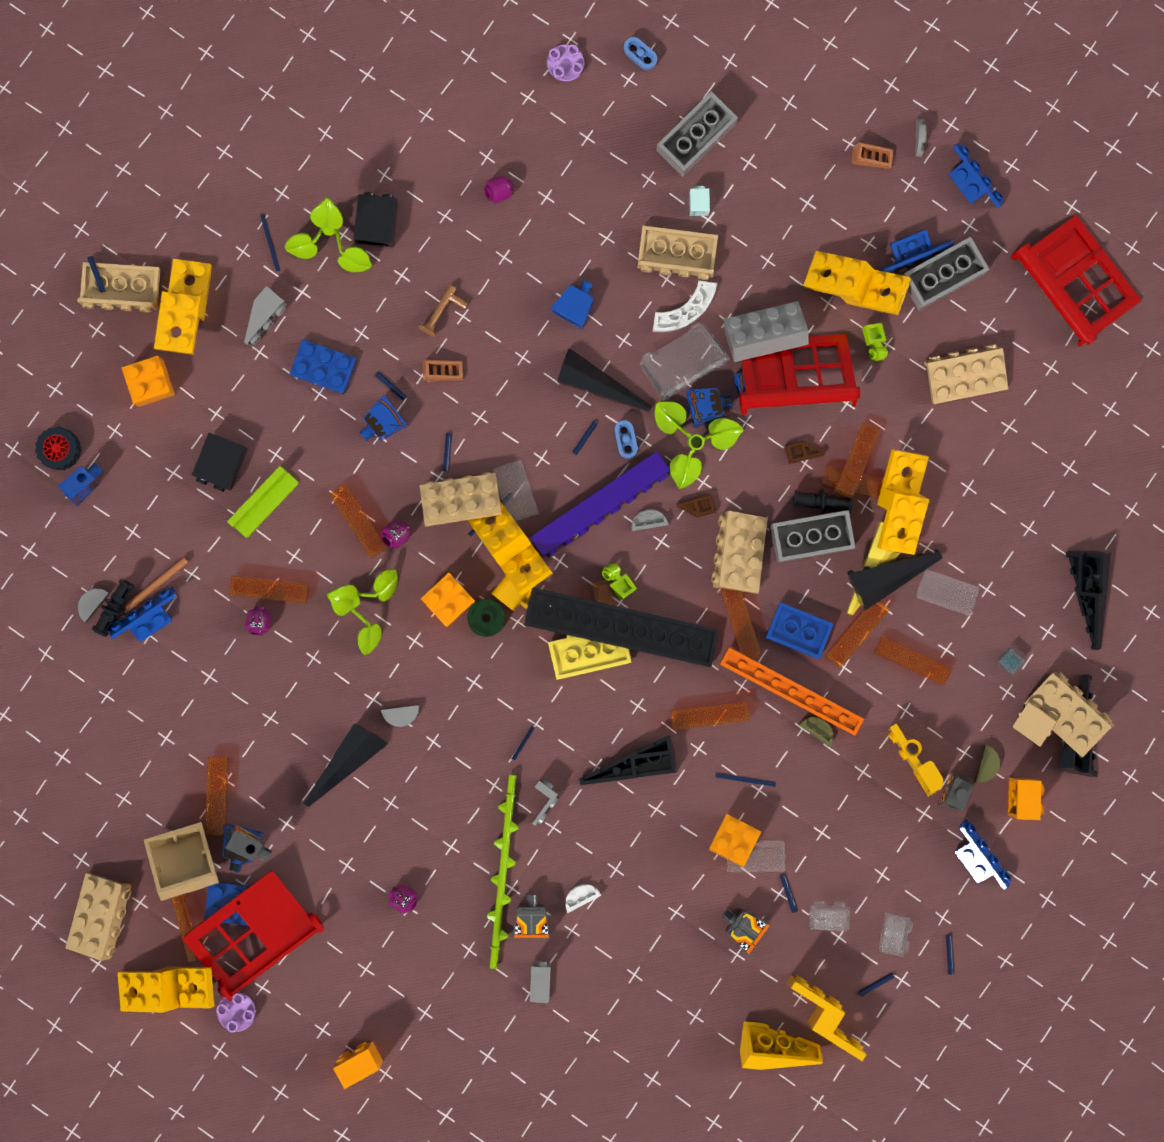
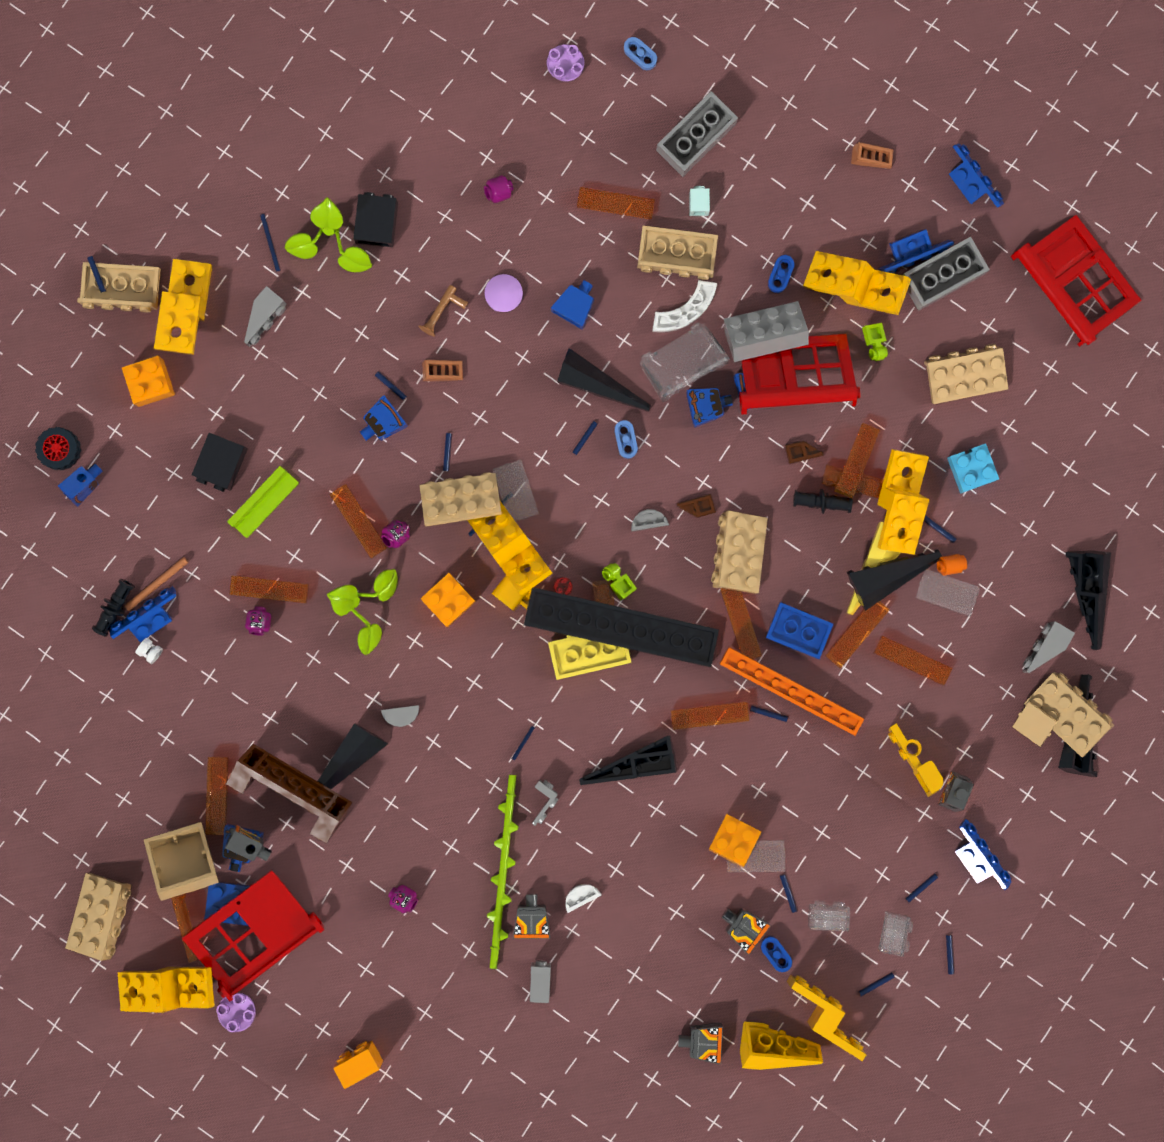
light grey tile [78,589,110,623] -> none
blue plate [289,339,357,395] -> none
dark green plate [467,599,506,637] -> none
dark purple brick [530,452,670,558] -> none
lime plant [655,402,743,489] -> none
dark blue piece [716,773,776,787] -> none
light grey brick [770,510,855,563] -> none
olive tile [798,717,833,747] -> none
light grey tile [915,119,927,157] -> none
olive tile [975,745,1000,783] -> none
clear light blue plate [997,648,1025,675] -> none
light orange brick [1008,777,1044,820] -> none
none -> white wheel [135,638,163,664]
none -> reddish brown plate [226,744,353,844]
none -> lavender dish [485,274,523,312]
none -> clear red tile [554,577,573,595]
none -> clear orange plate [577,187,655,220]
none -> dark grey torso [678,1023,723,1064]
none -> dark blue piece [750,706,788,722]
none -> blue plate [760,936,792,972]
none -> blue plate [768,255,794,293]
none -> dark blue piece [905,873,938,902]
none -> dark blue piece [924,516,957,543]
none -> orange brick [937,554,967,576]
none -> medium azure piece [947,443,999,494]
none -> light grey slope [1022,621,1075,673]

